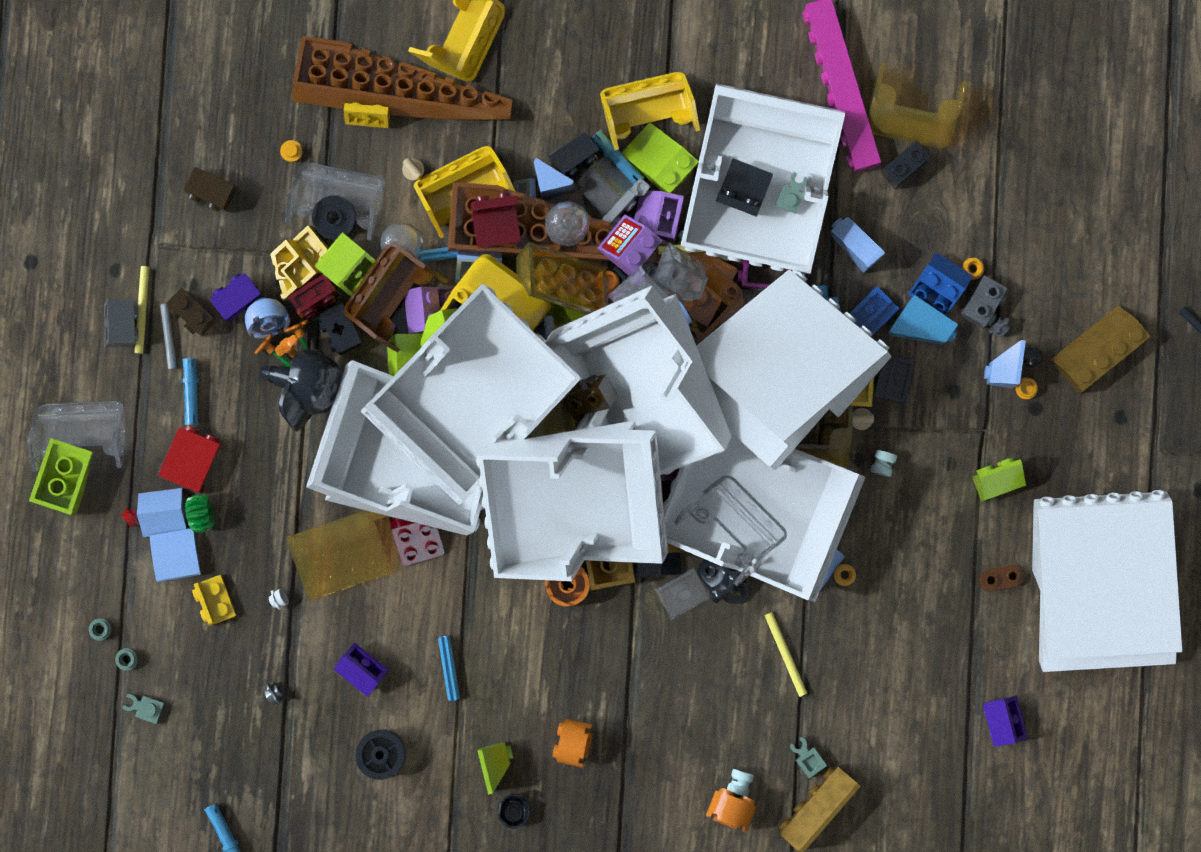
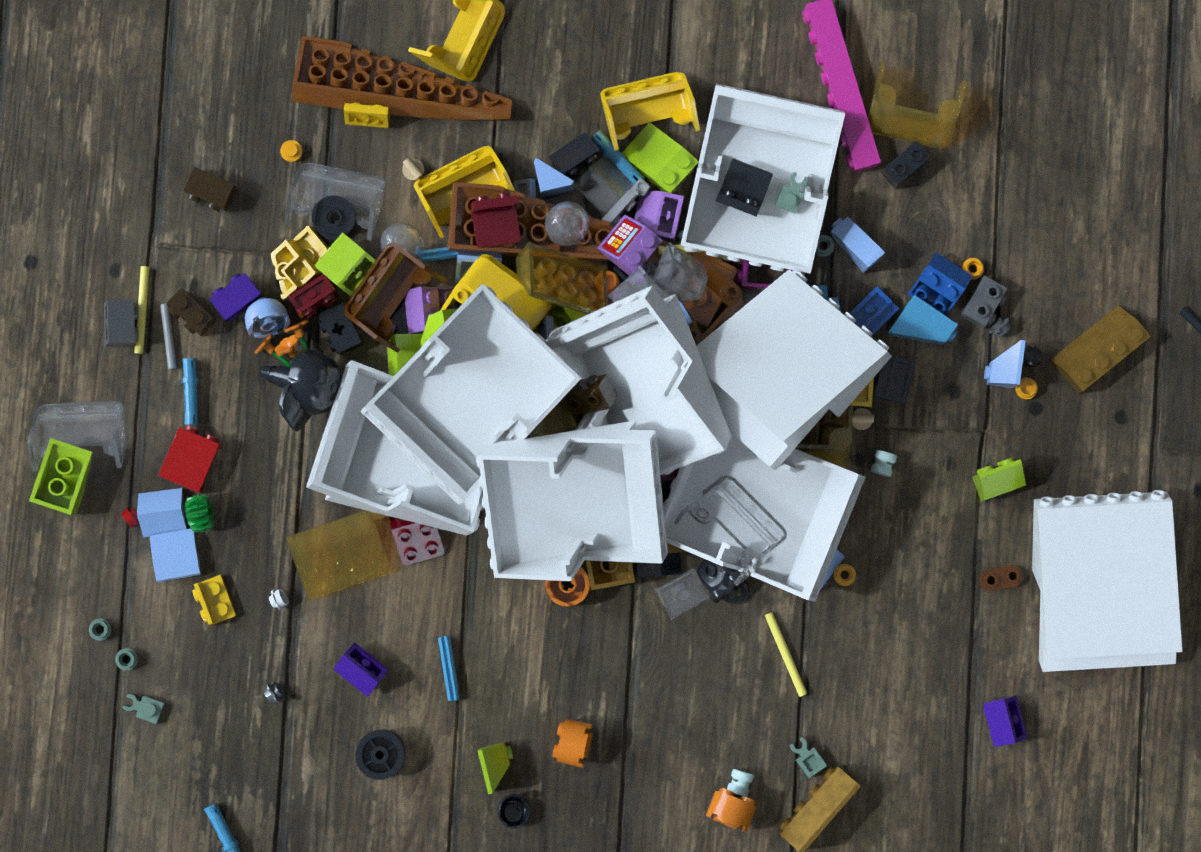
none -> sand green plate [815,235,835,257]

